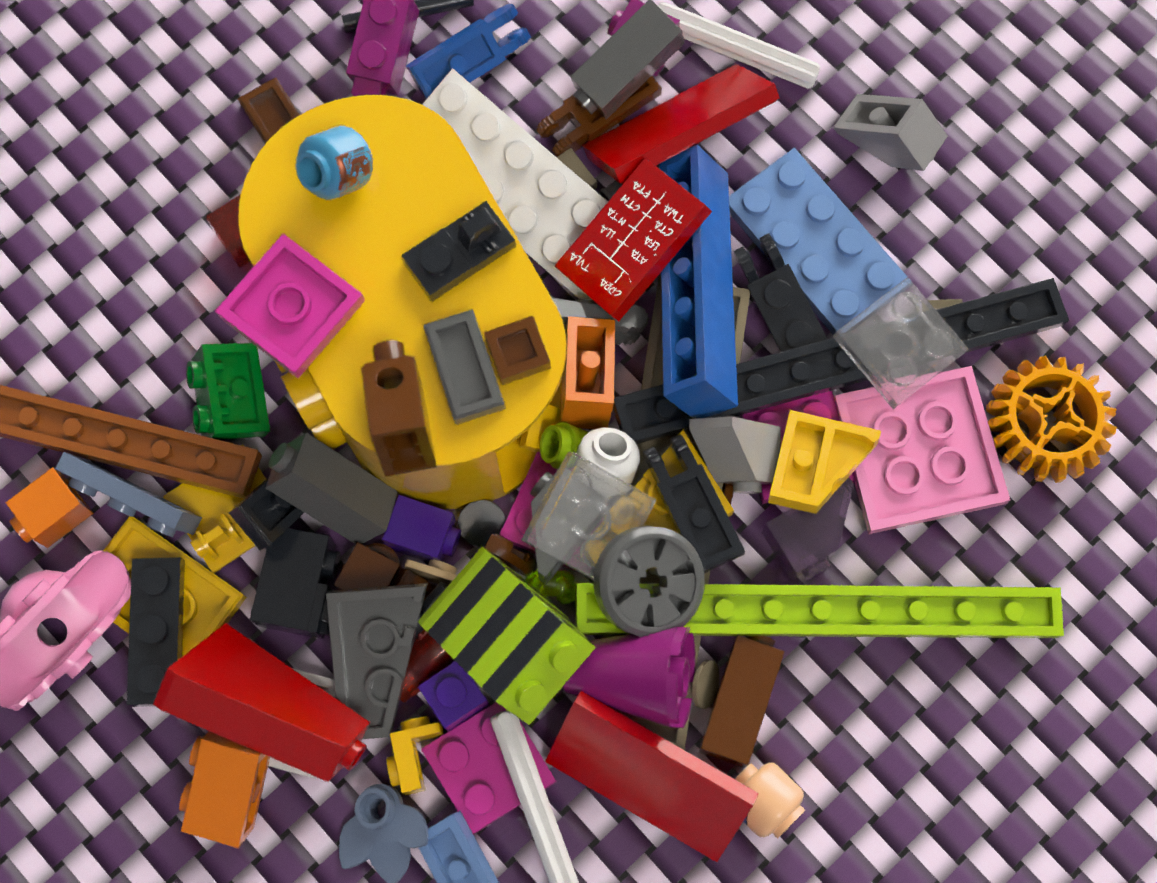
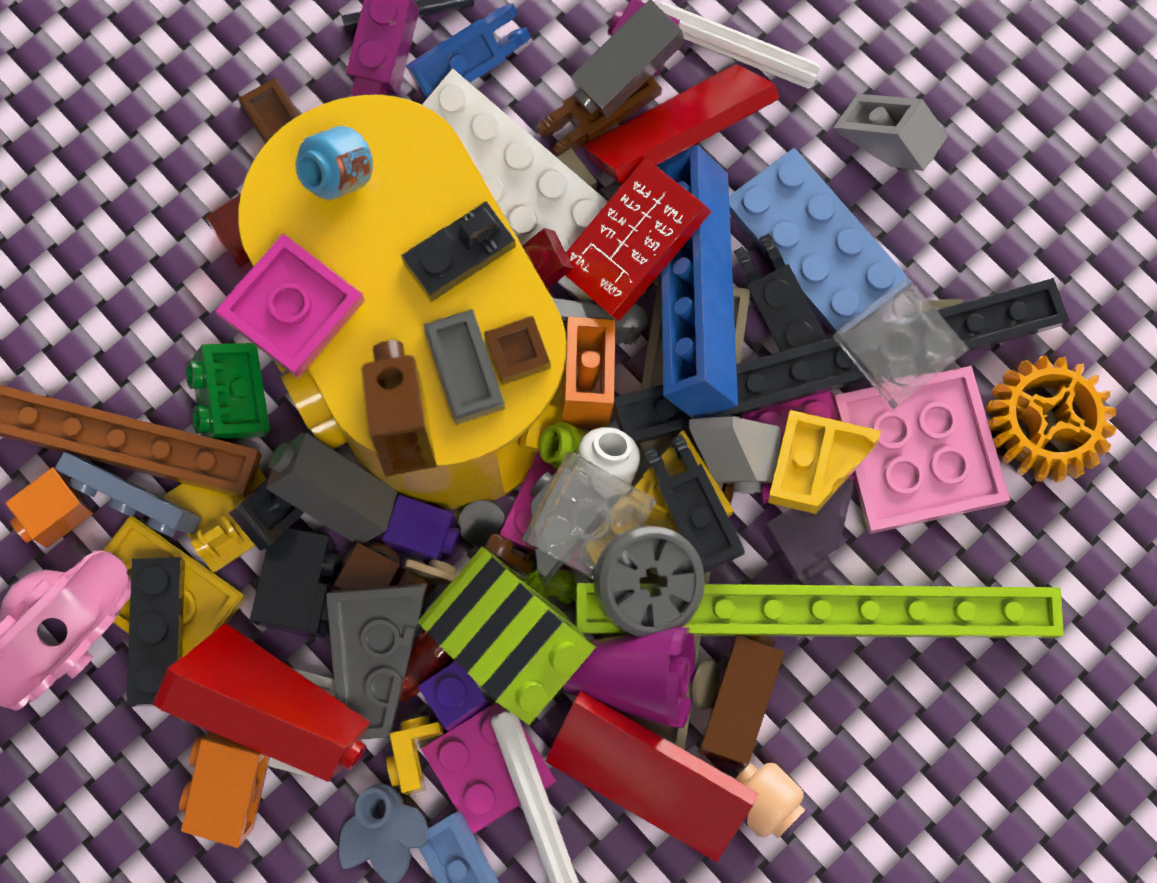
none -> dark red bracket [522,228,574,298]

